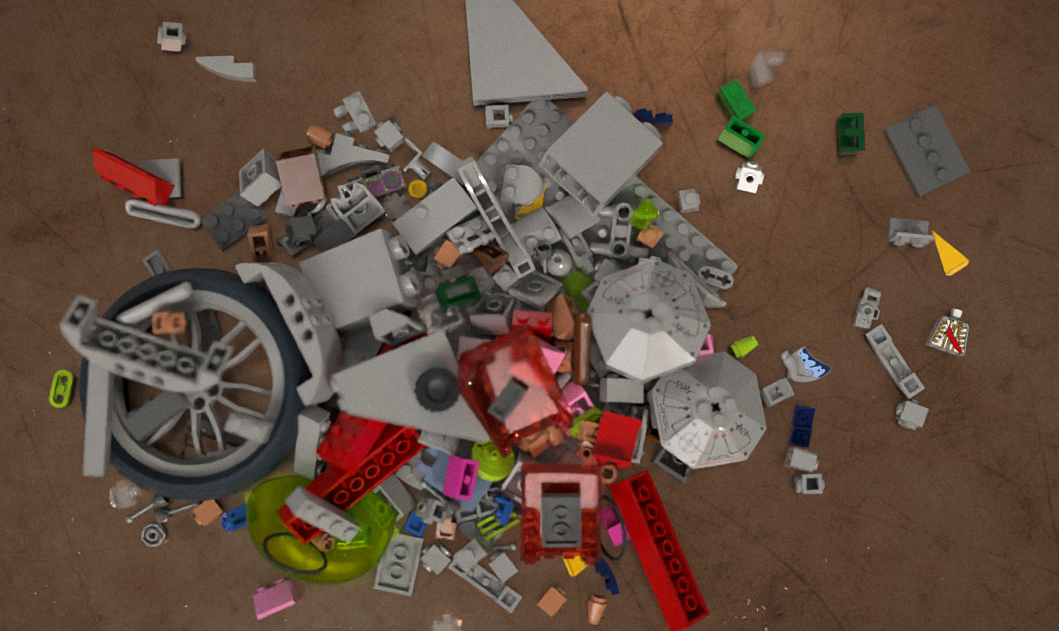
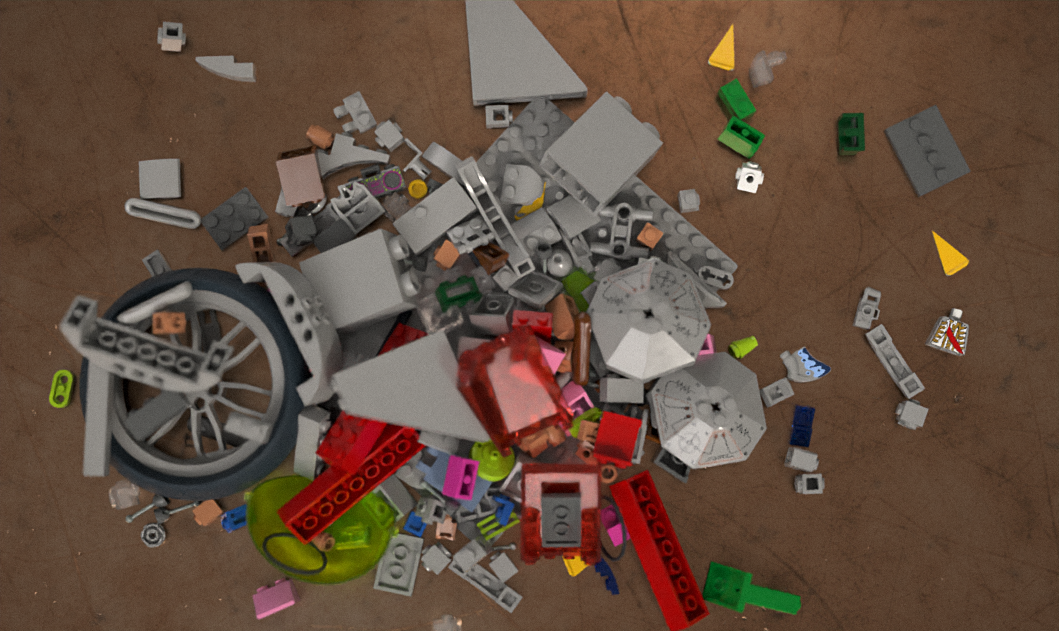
red slope [93,147,175,207] -> none
light grey slope [239,148,282,206] -> none
light grey brick [285,486,361,543] -> none
light grey slope [369,308,427,347] -> none
black tyre [414,367,461,413] -> none
dark grey tile [487,379,527,423] -> none
nougat brick [537,585,567,617] -> none
nougat cone [587,594,607,625] -> none
clear neon green tile [629,199,660,232] -> none
clear blue slope [633,109,673,127] -> none
light grey bracket [888,218,935,247] -> none
none -> green piece [702,561,801,615]
none -> yellow sticker [708,24,734,71]

